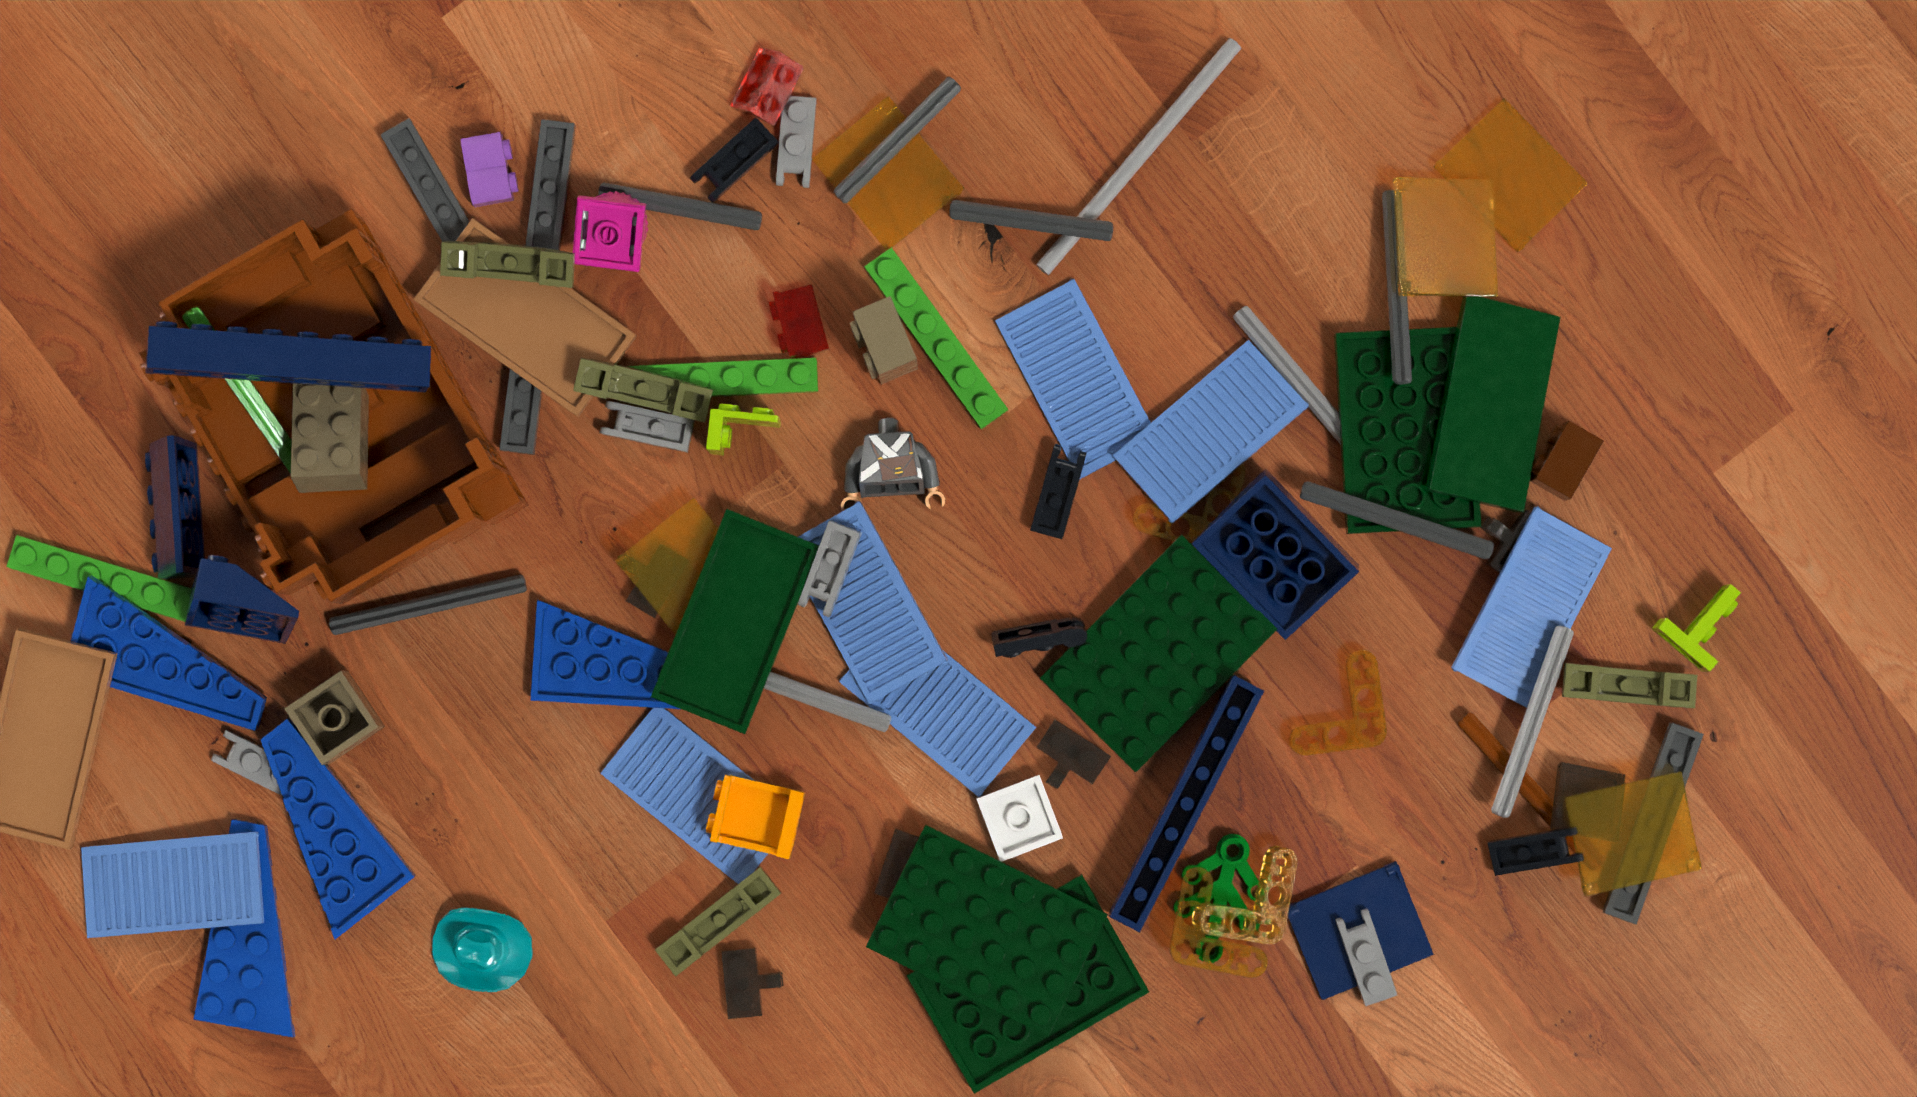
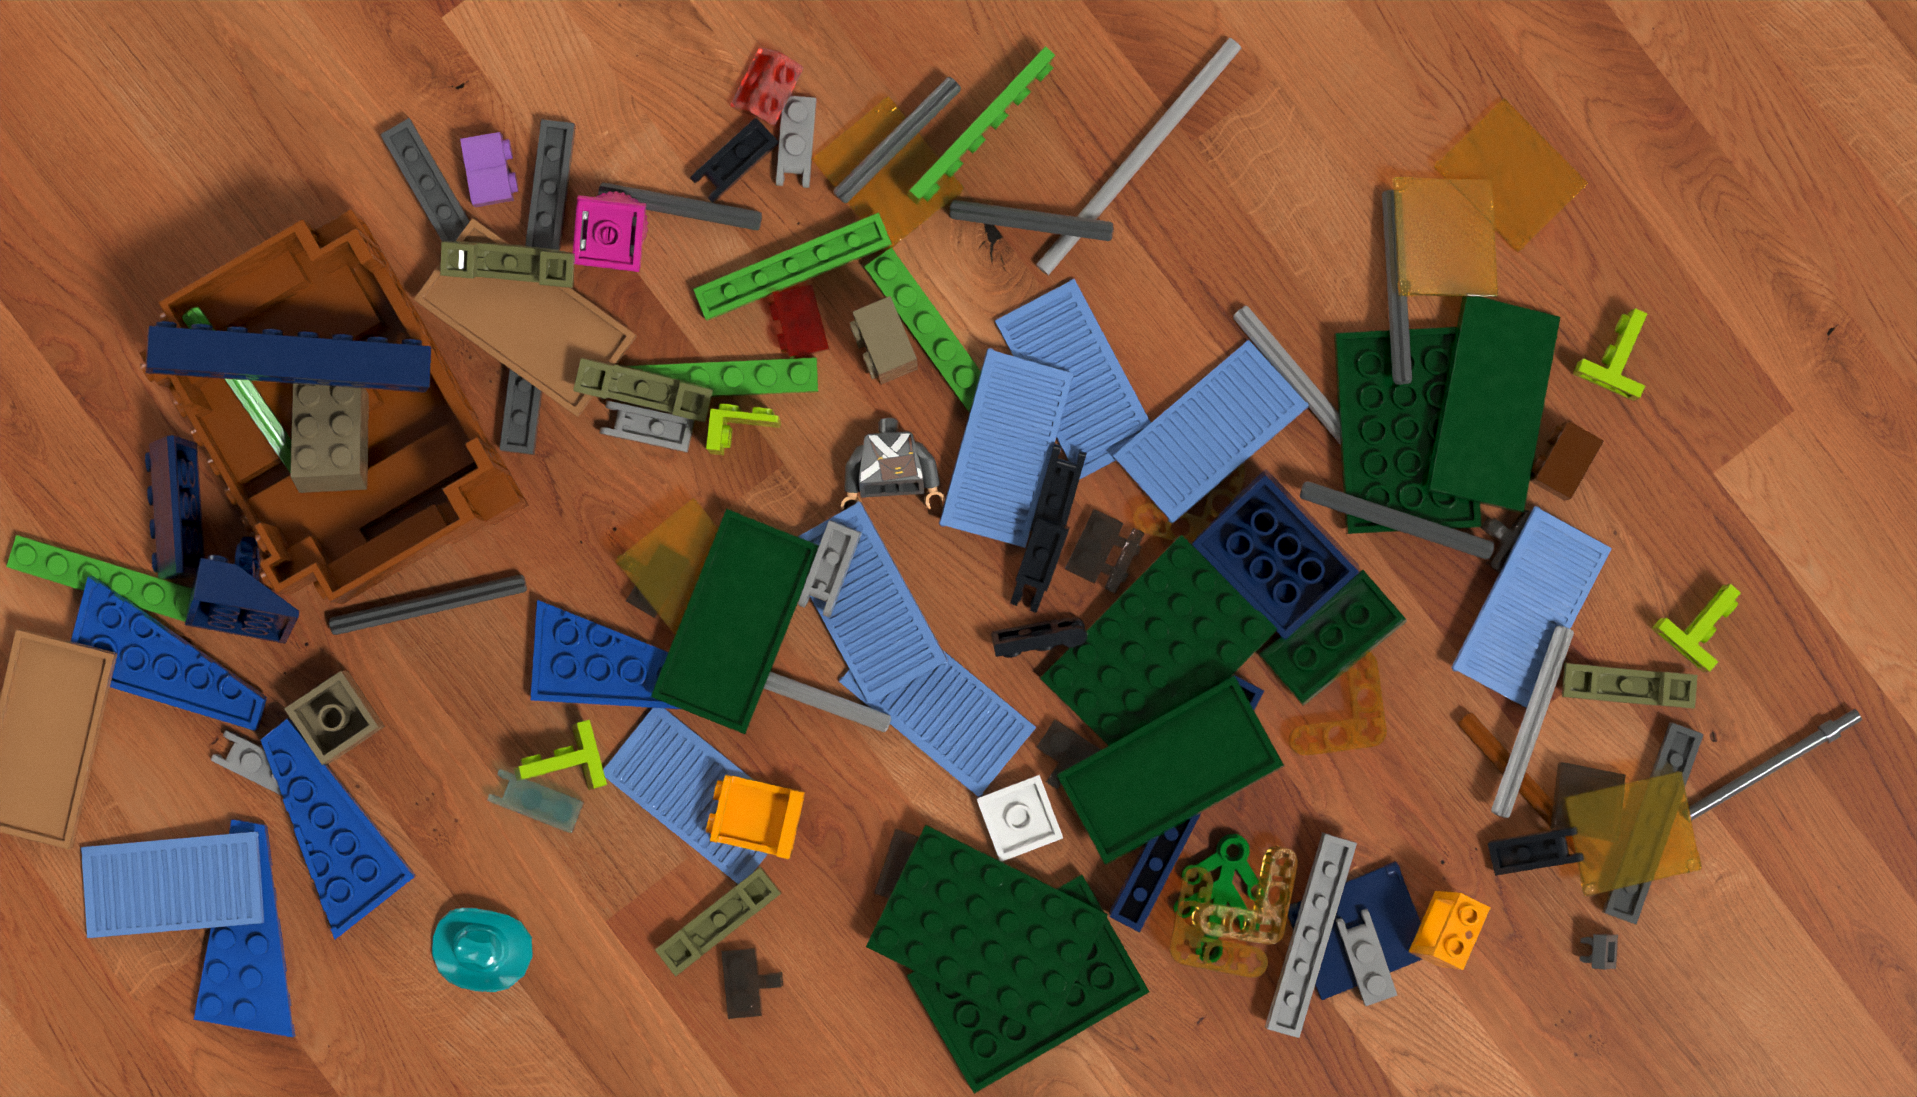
none -> blue gear [235,536,261,580]
none -> clear light blue hinge [487,769,585,833]
none -> lime bracket [514,720,607,790]
none -> bright green plate [693,213,892,321]
none -> bright green plate [907,46,1055,205]
none -> medium blue window [939,348,1074,548]
none -> black hinge [1010,516,1070,613]
none -> dark green tile [1057,676,1285,865]
none -> clear smoke plate [1064,509,1145,594]
none -> dark green tile [1259,570,1407,706]
none -> light grey plate [1265,832,1357,1038]
none -> light orange window [1408,891,1491,970]
none -> lime bracket [1573,308,1647,401]
none -> dark grey tile [1579,934,1618,970]
none -> dark grey bar [1681,709,1862,823]

